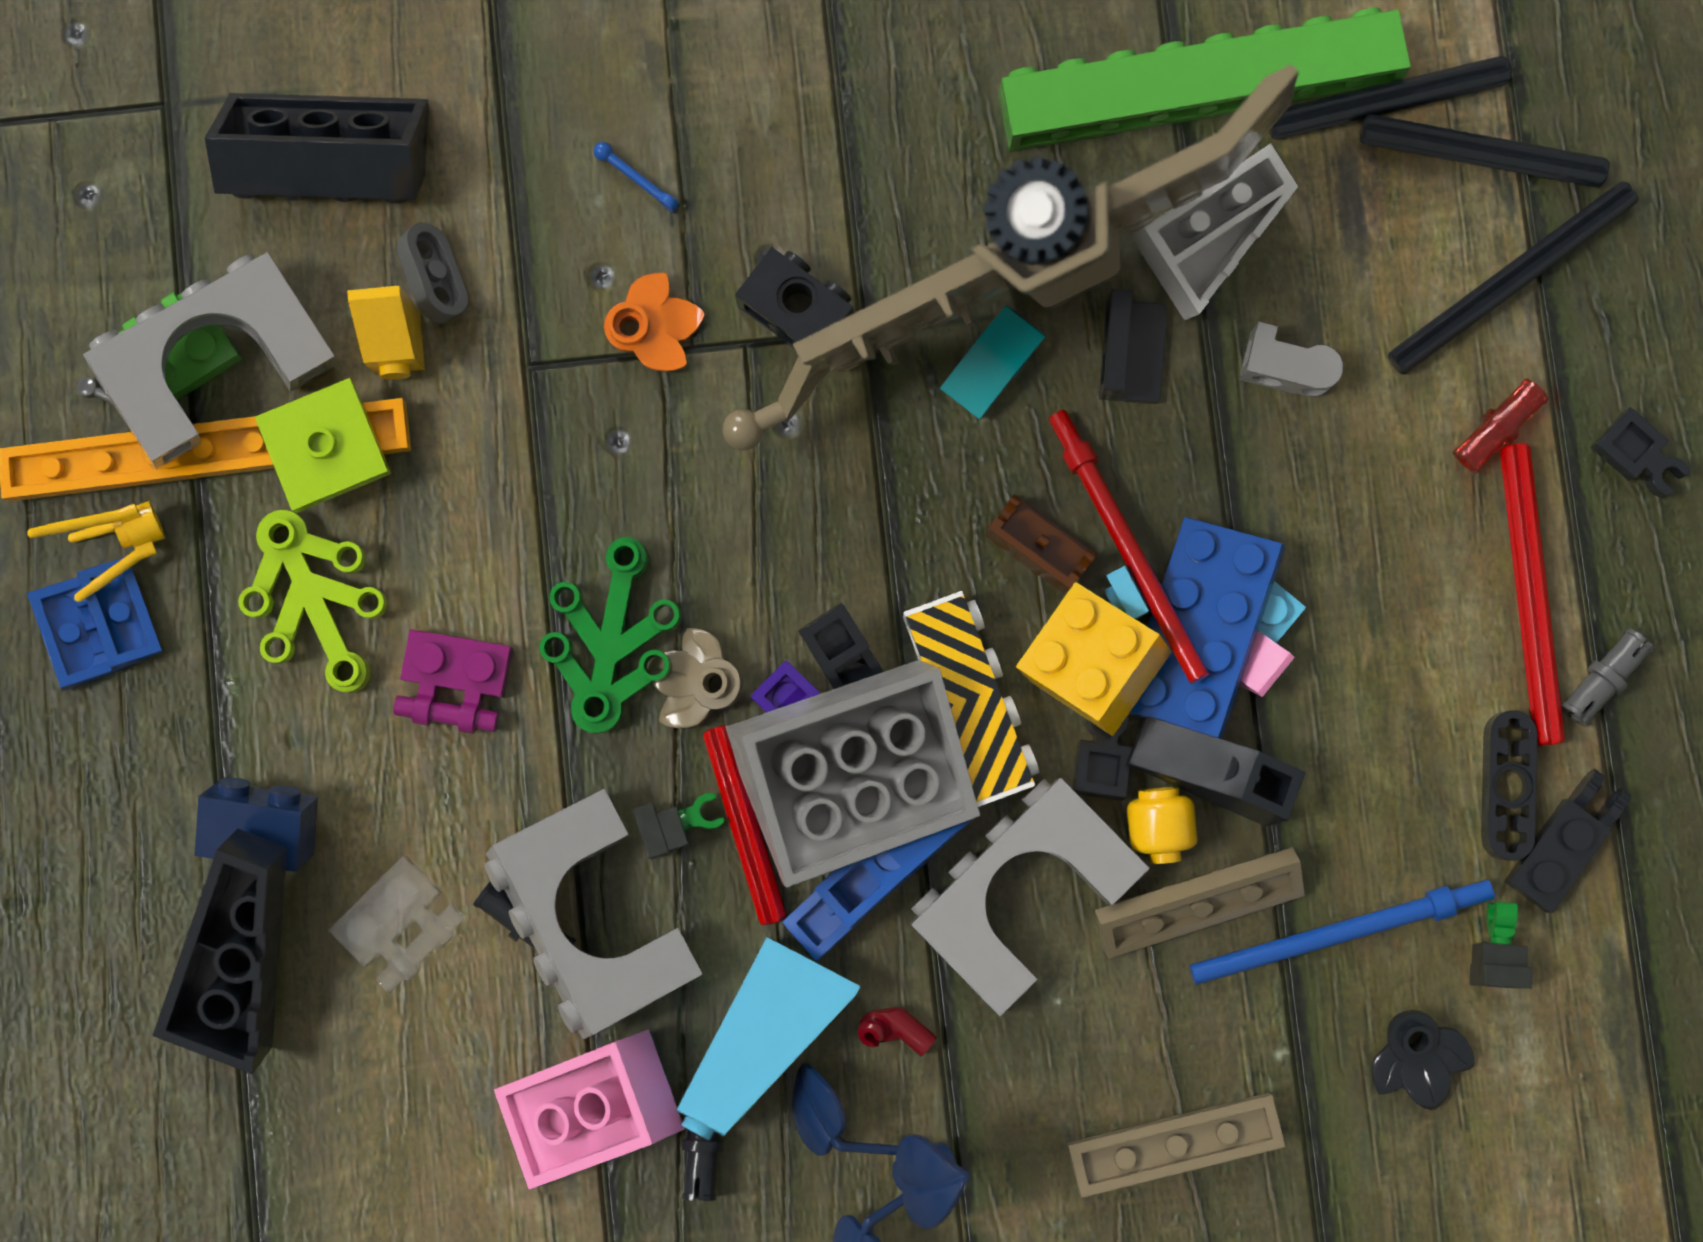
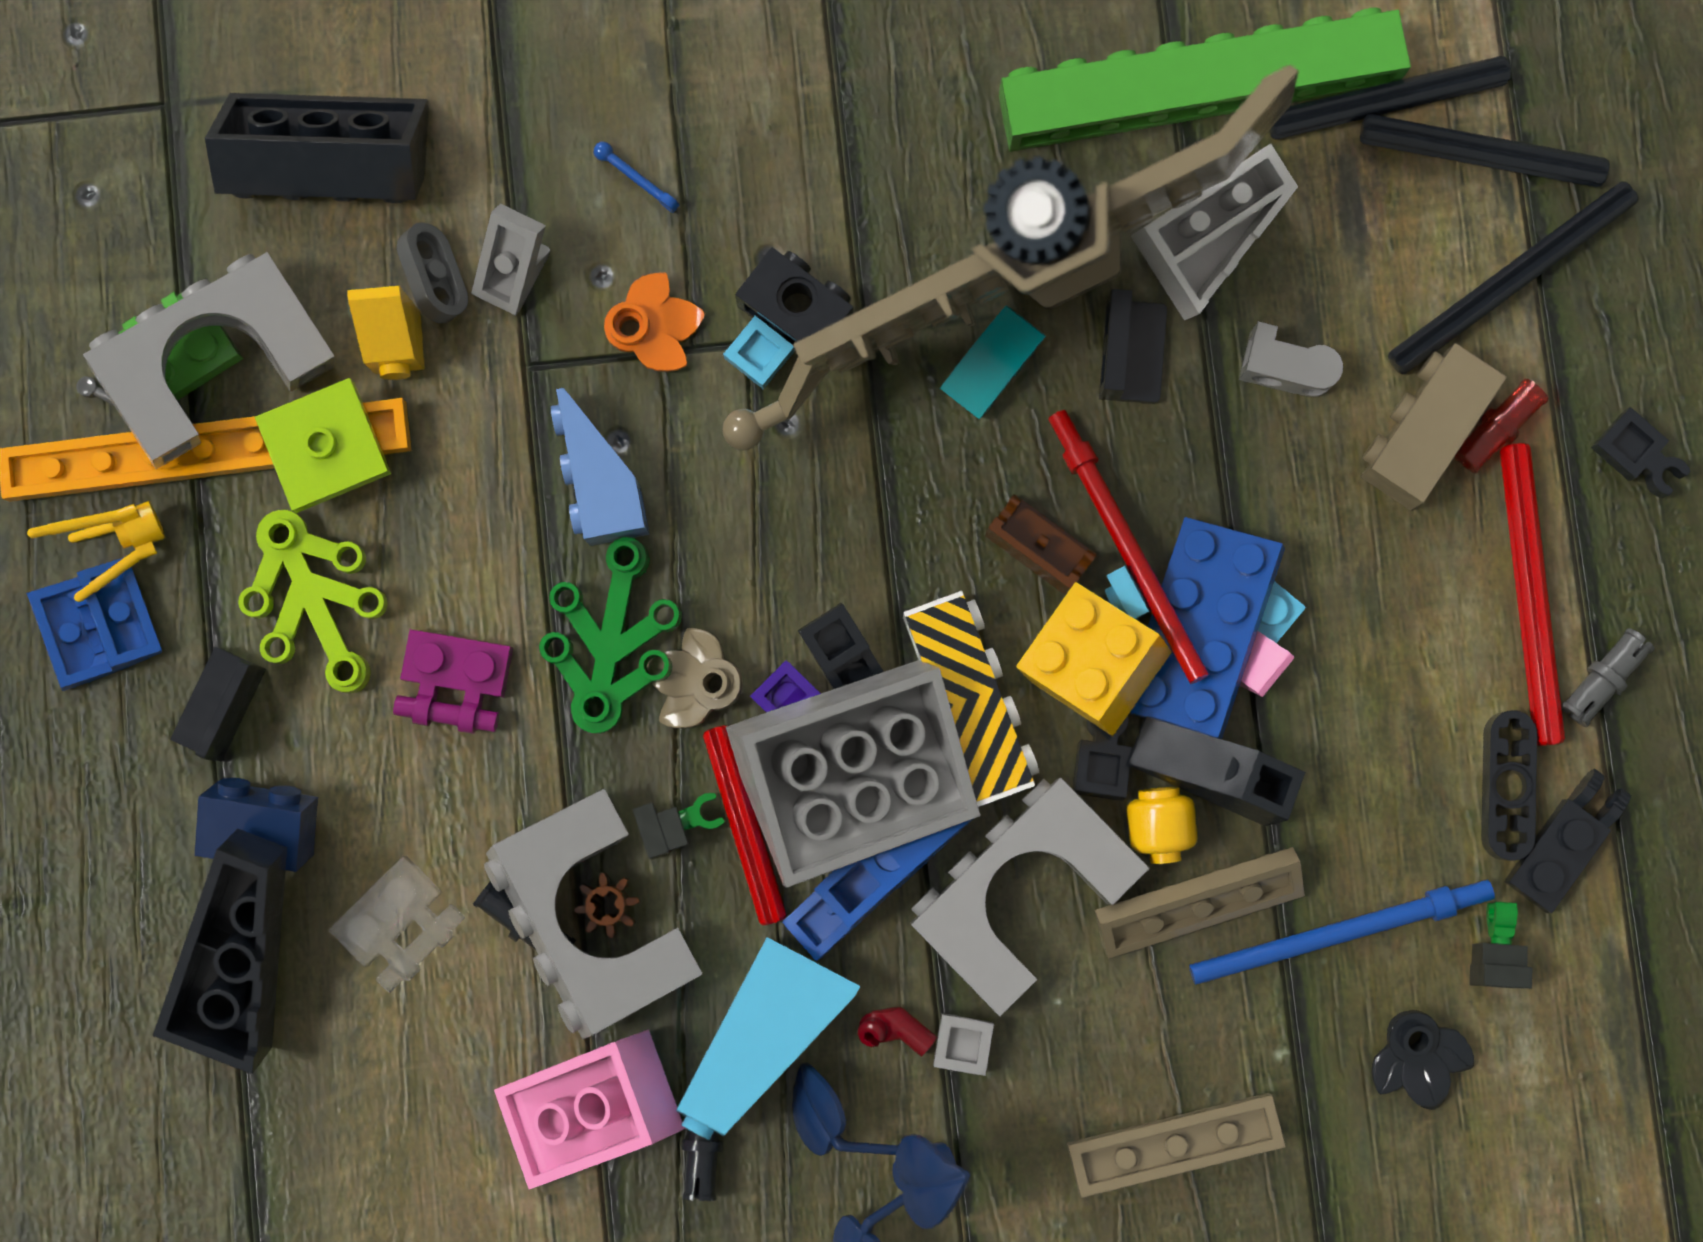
none -> black panel [170,647,266,762]
none -> light grey slope [471,203,550,316]
none -> medium blue slope [551,388,650,546]
none -> reddish brown gear [574,873,641,938]
none -> medium azure plate [723,316,795,390]
none -> light grey plate [933,1013,994,1076]
none -> dark tan brick [1360,343,1507,511]

